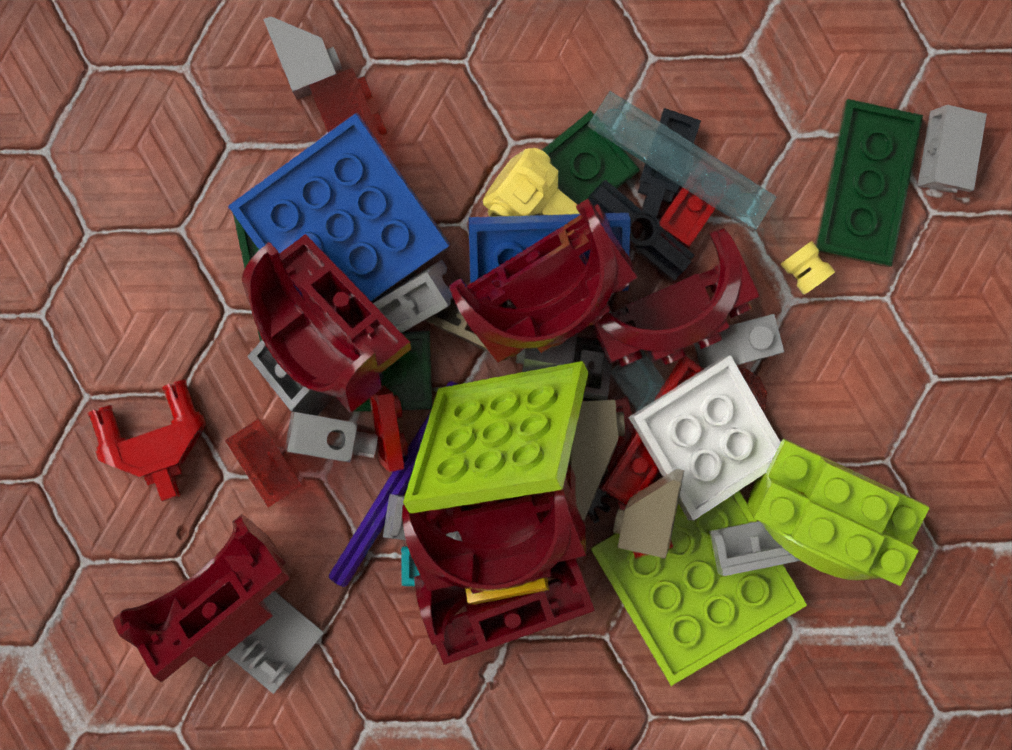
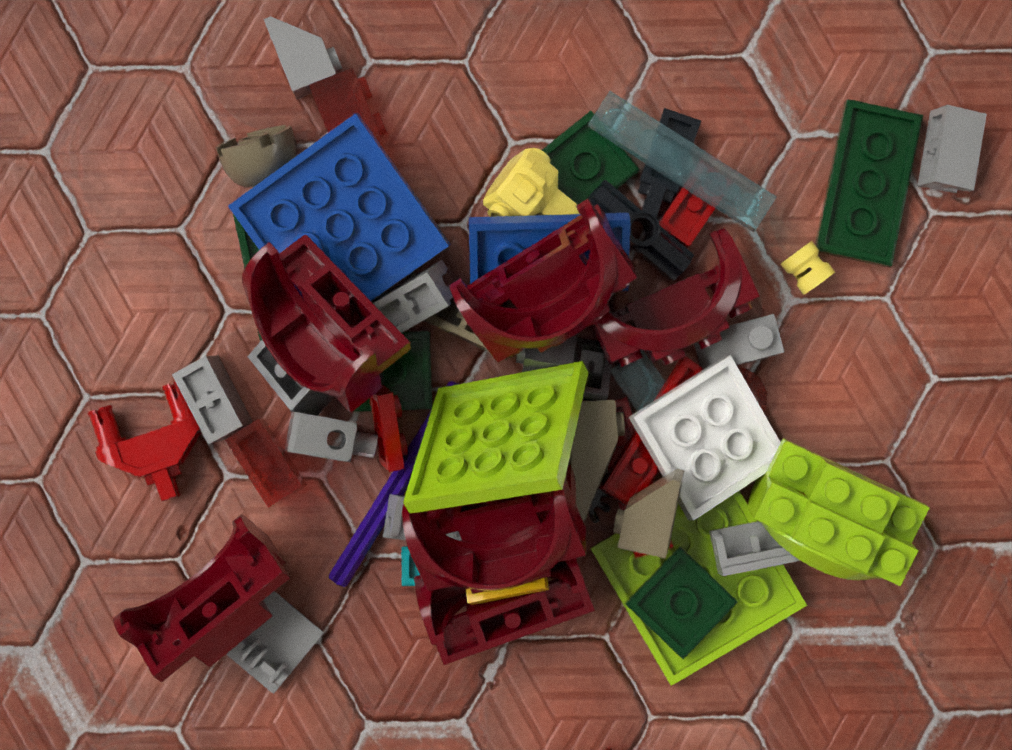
none -> light grey hinge [172,355,254,445]
none -> dark tan cylinder [215,125,298,187]
none -> dark green tile [625,546,738,660]

